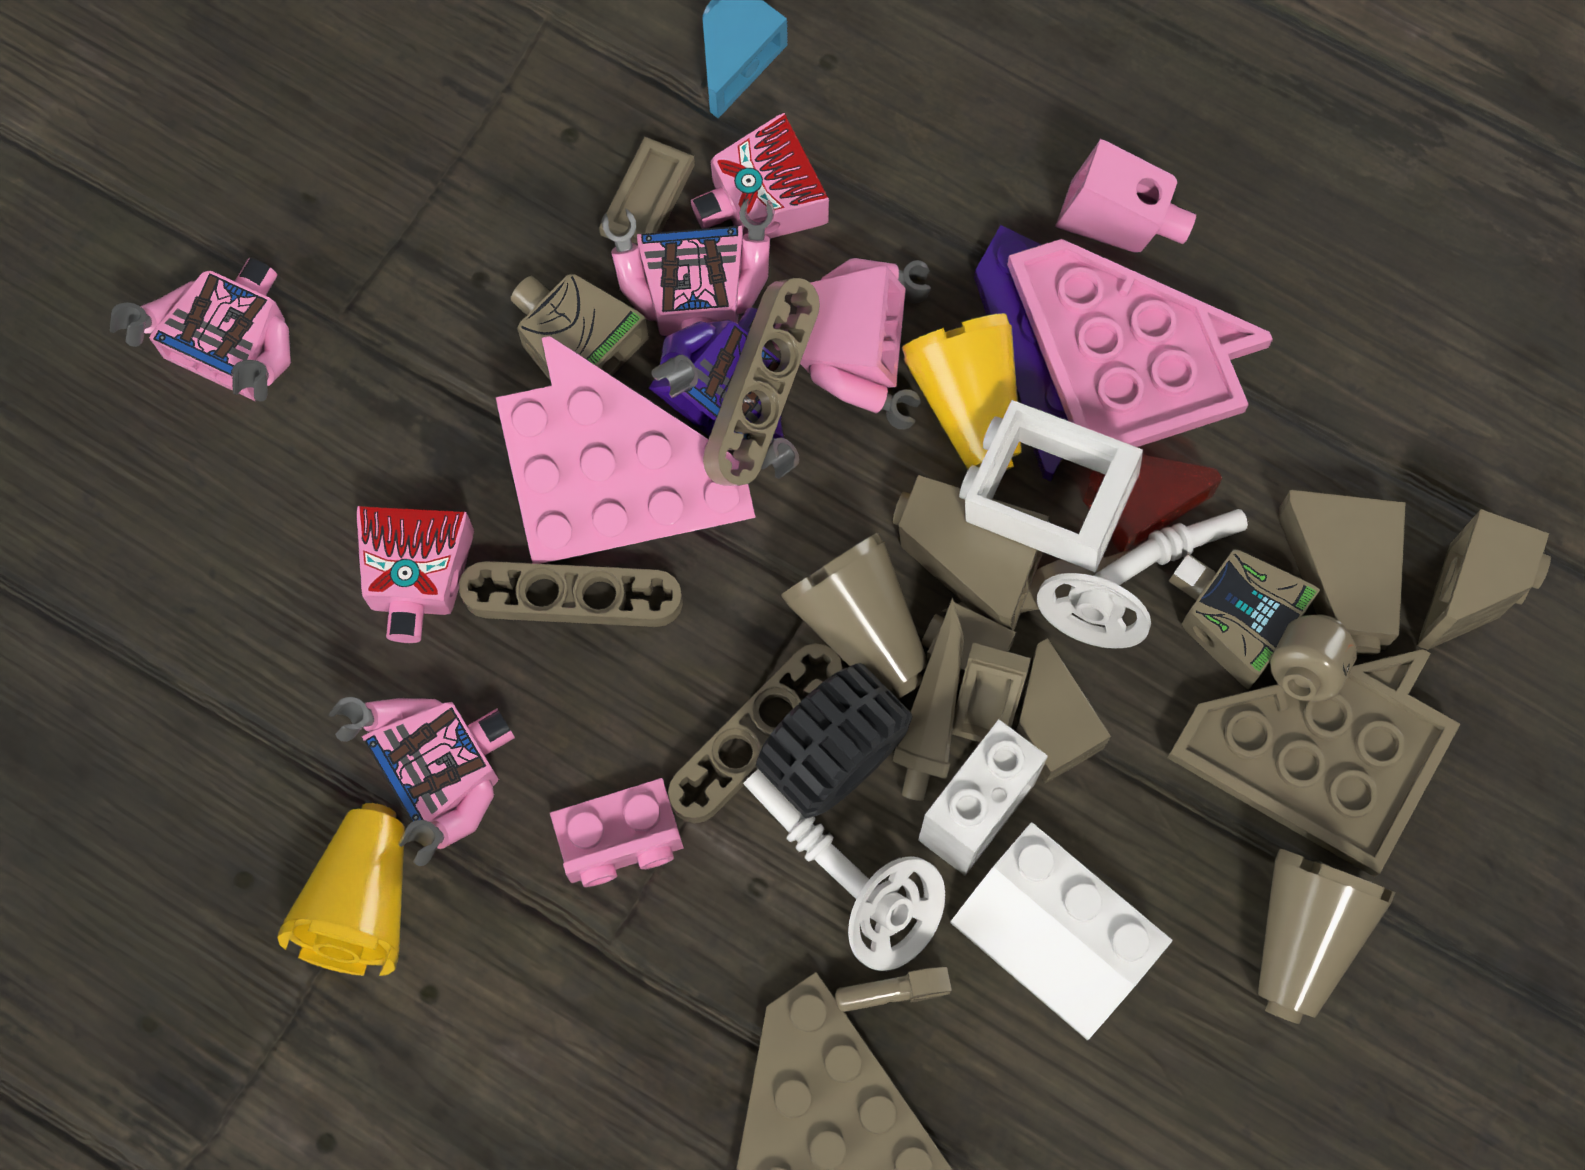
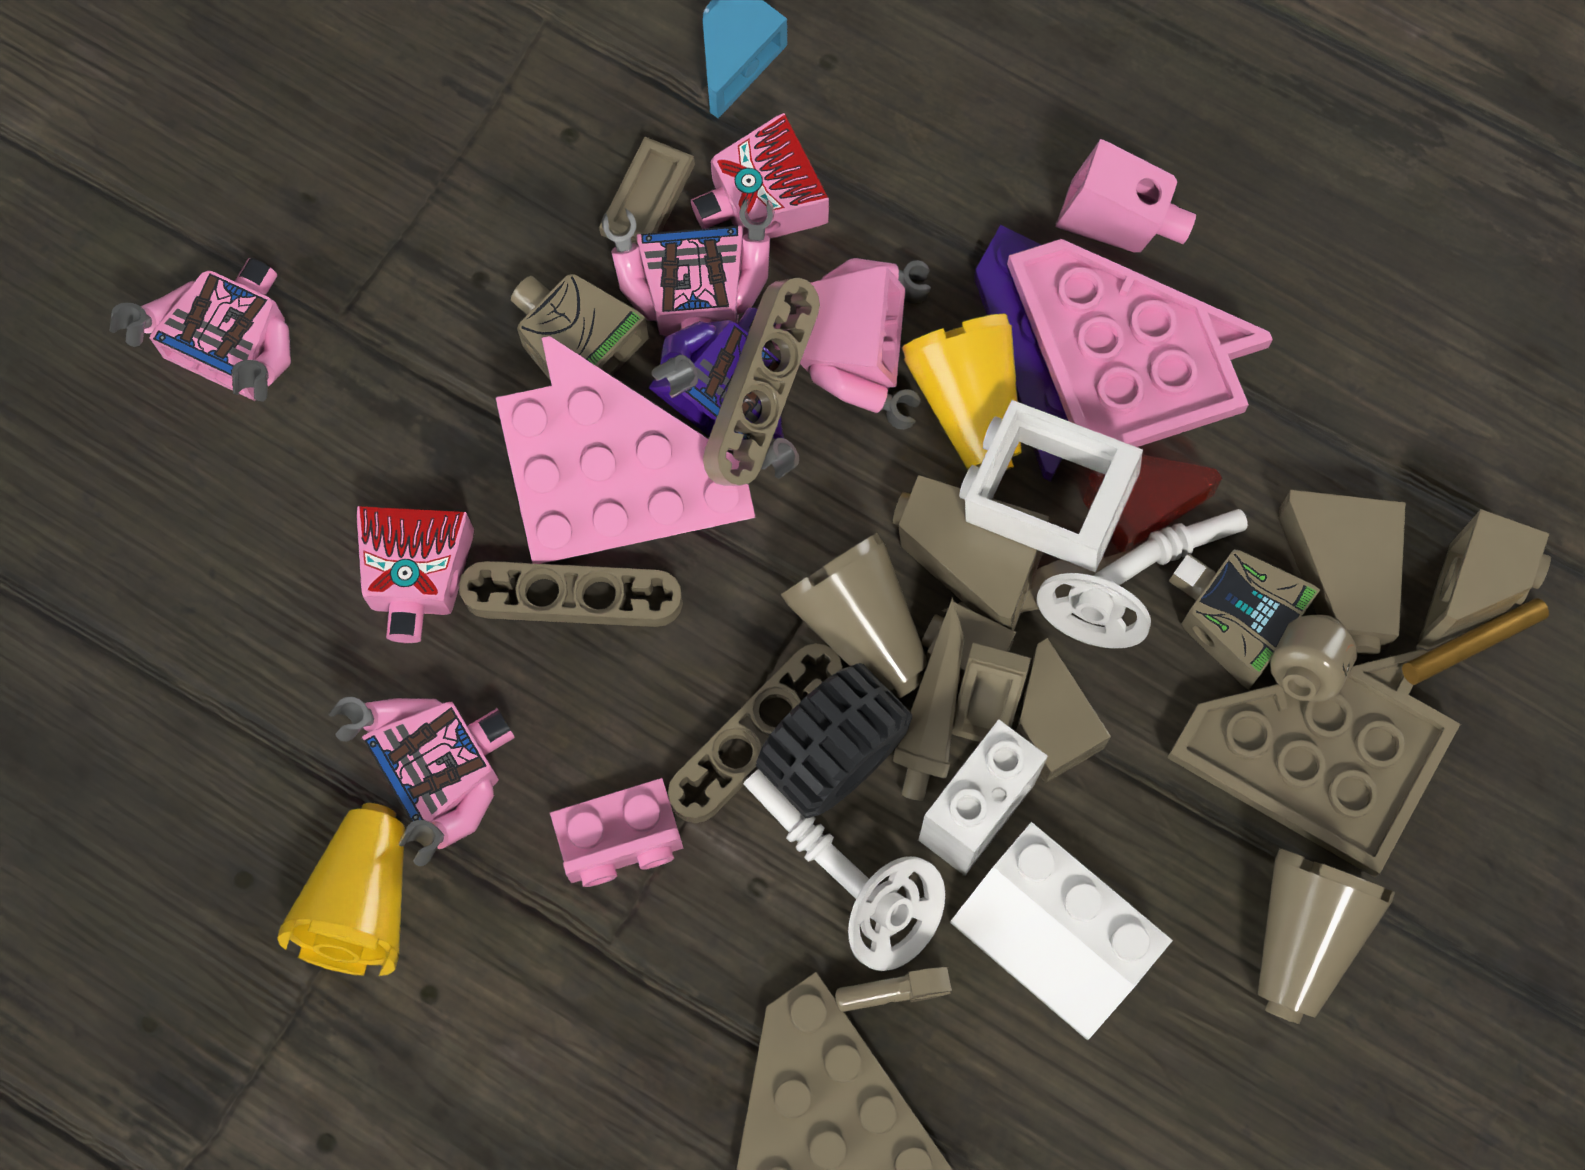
none -> pearl gold bar [1402,598,1549,685]

